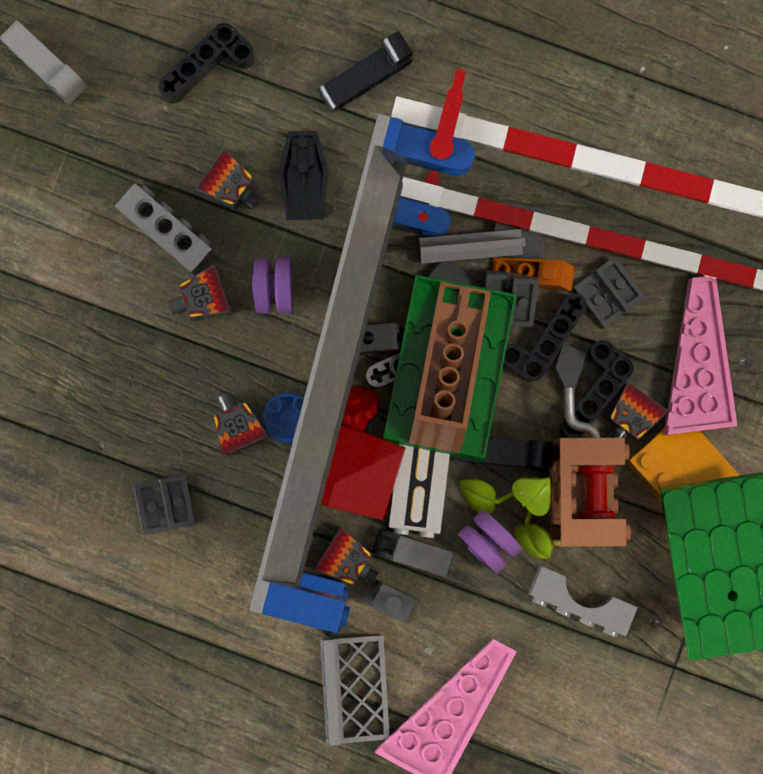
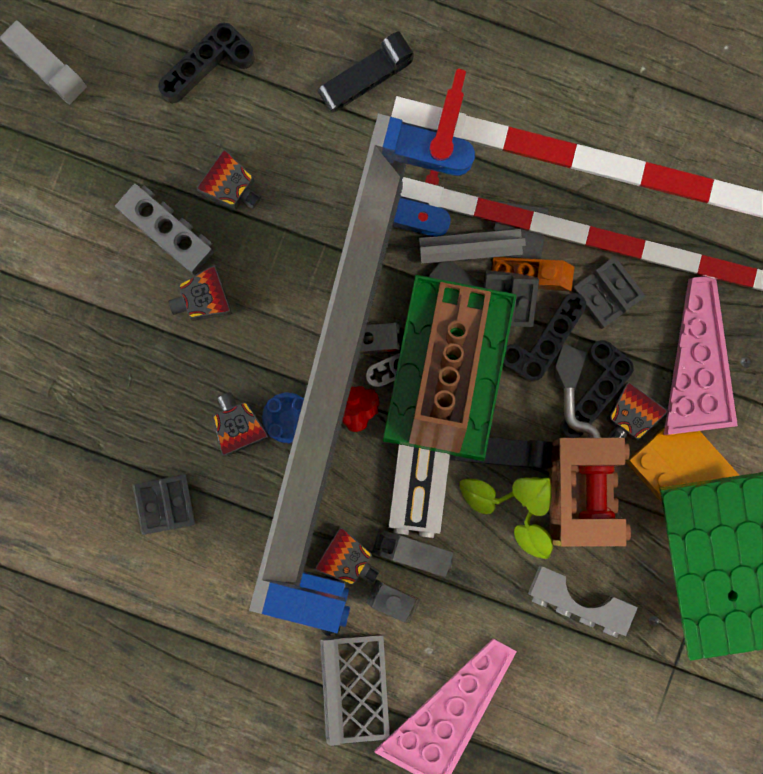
medium lavender wheel [252,257,293,314] -> none
black piece [278,131,329,220] -> none
red slope [321,424,406,520] -> none
medium lavender wheel [457,509,523,574] -> none

